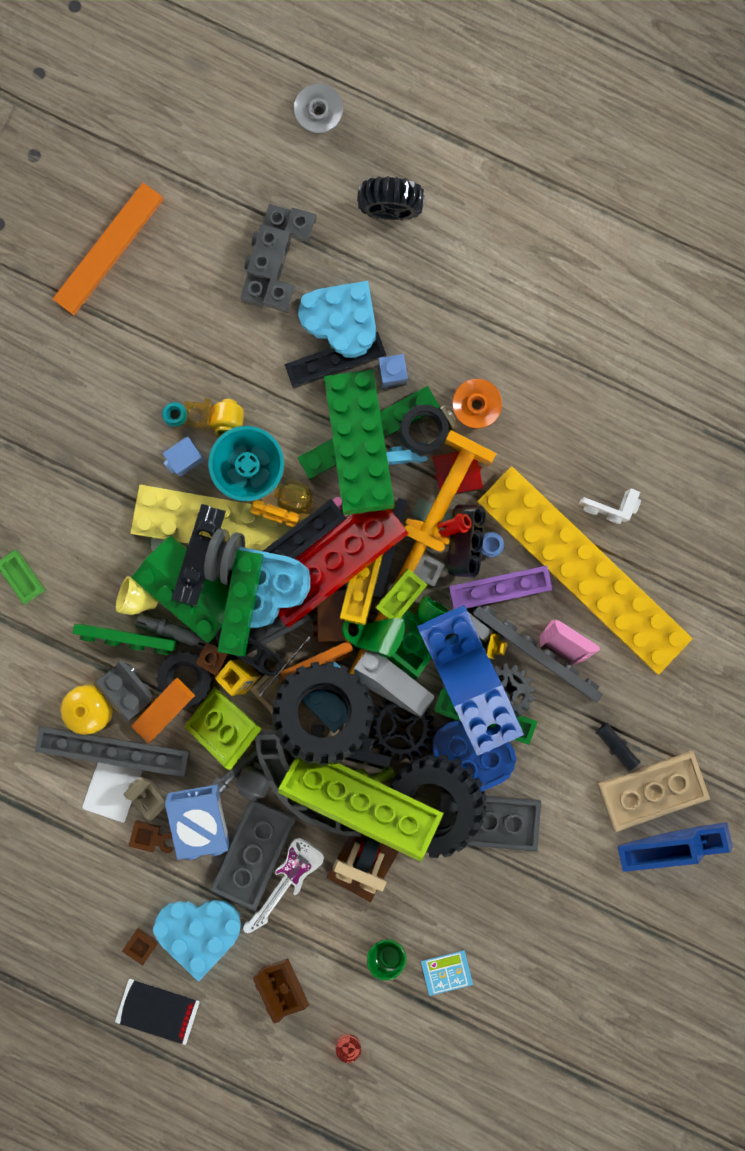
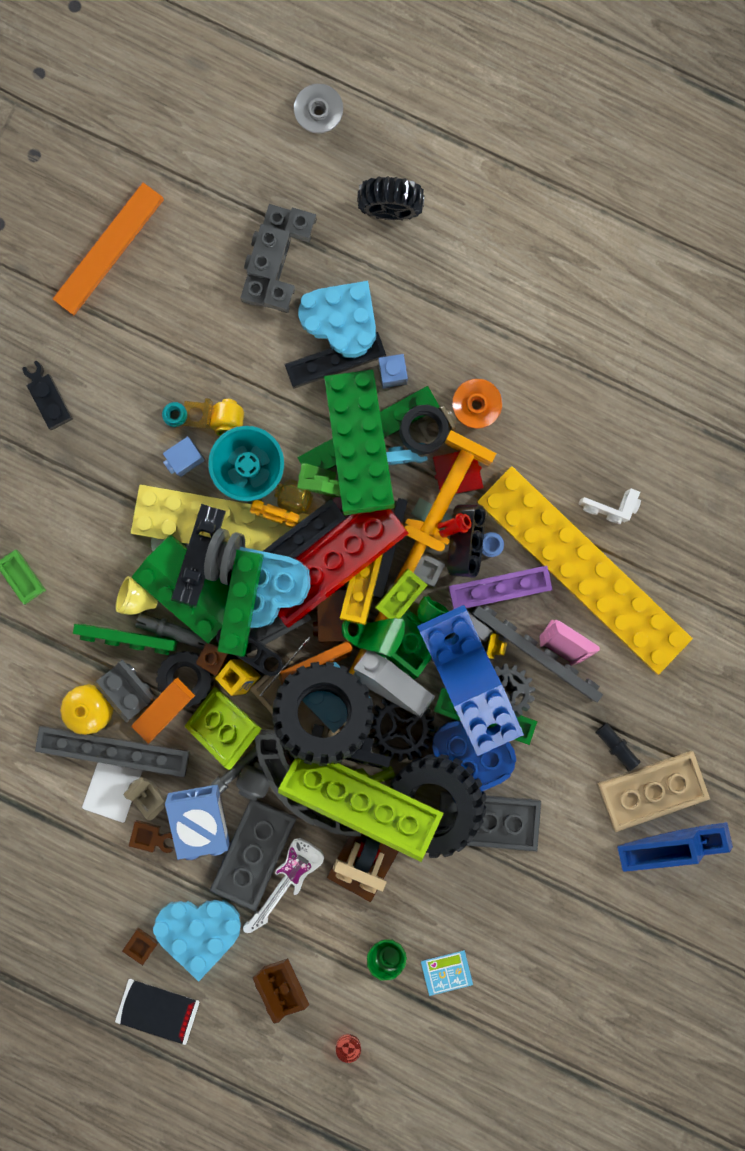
none -> black plate [22,360,73,431]
none -> bright green bracket [297,463,341,498]

